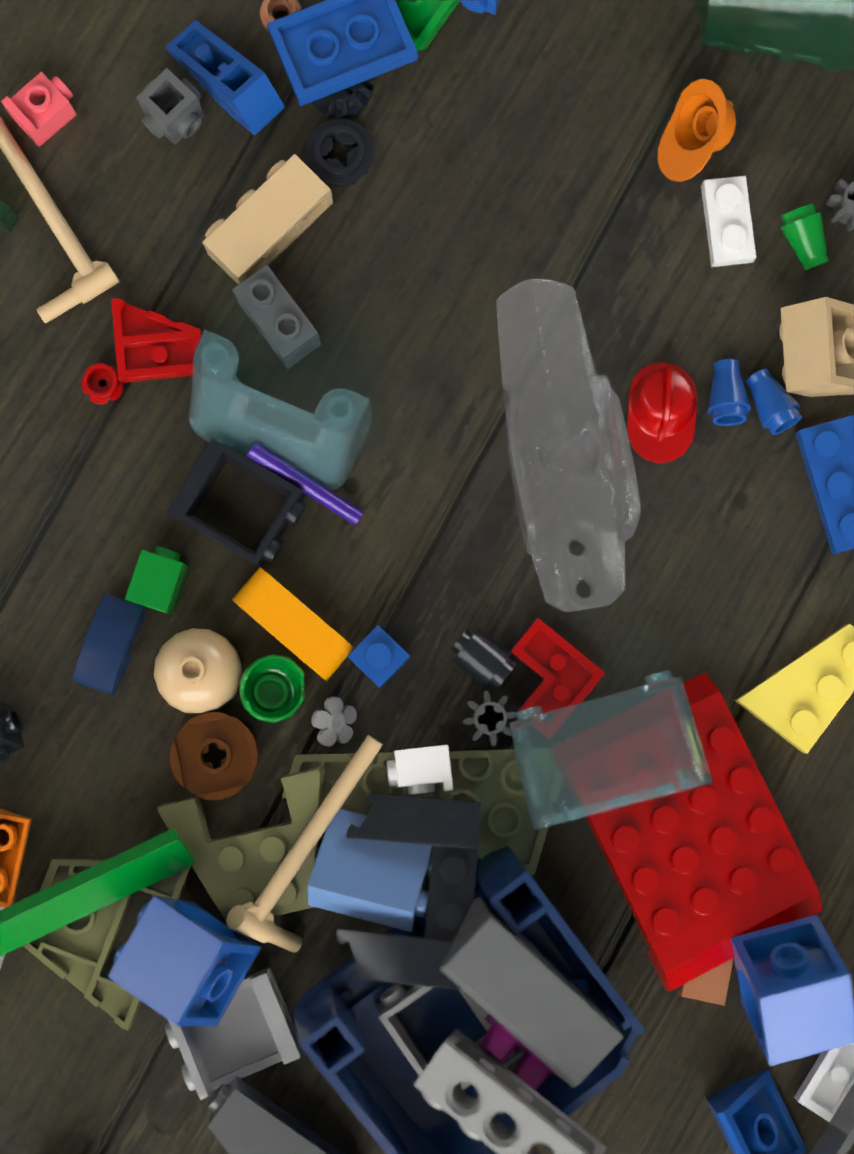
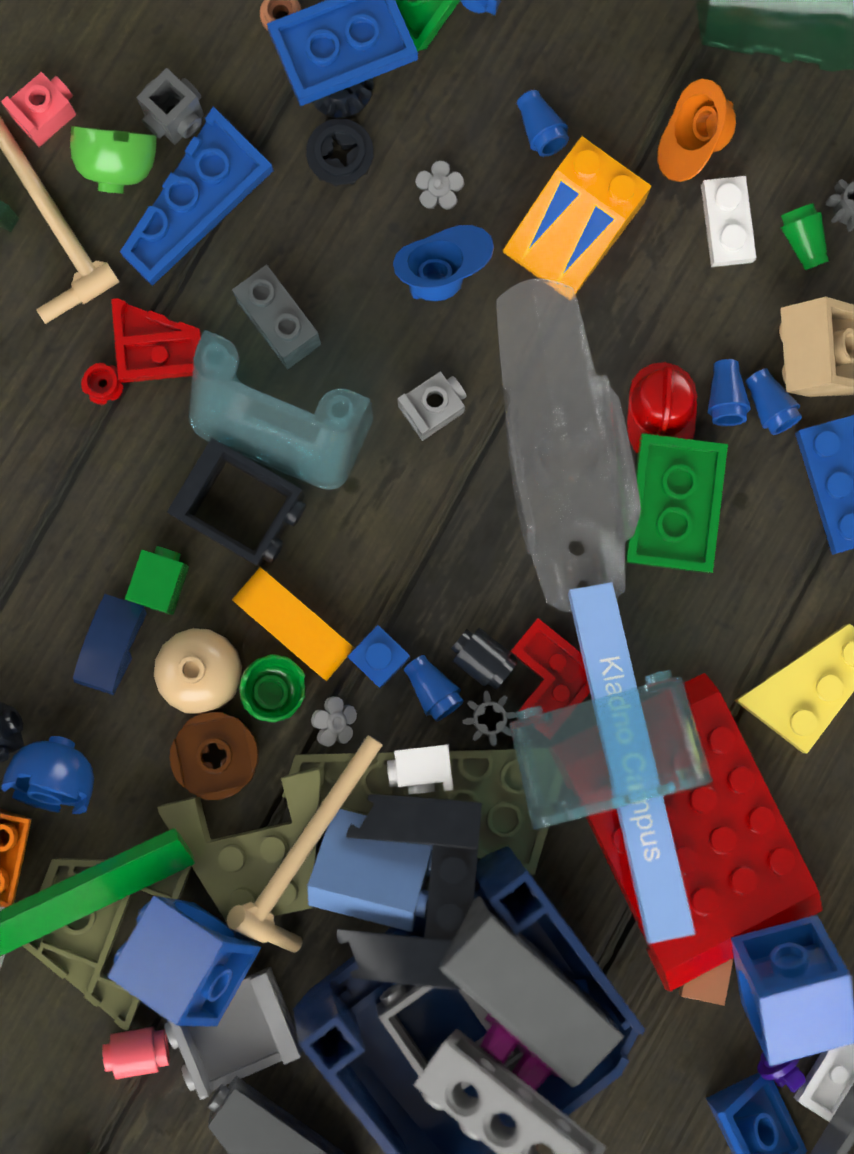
blue slope [165,20,285,136] -> none
tan brick [202,154,333,285] -> none
dark purple bar [246,441,364,525] -> none
none -> blue cylinder [1,736,94,814]
none -> bright green cylinder [70,126,157,193]
none -> coral brick [102,1027,170,1079]
none -> blue wing [120,107,274,286]
none -> blue piece [393,225,494,301]
none -> light grey brick [398,371,467,441]
none -> blue cone [404,655,464,722]
none -> light grey plant [416,161,464,210]
none -> light orange slope [503,136,651,301]
none -> blue cone [517,90,569,157]
none -> light blue tile [568,582,695,944]
none -> green plate [625,433,728,573]
none -> dark purple plate [757,1052,807,1093]

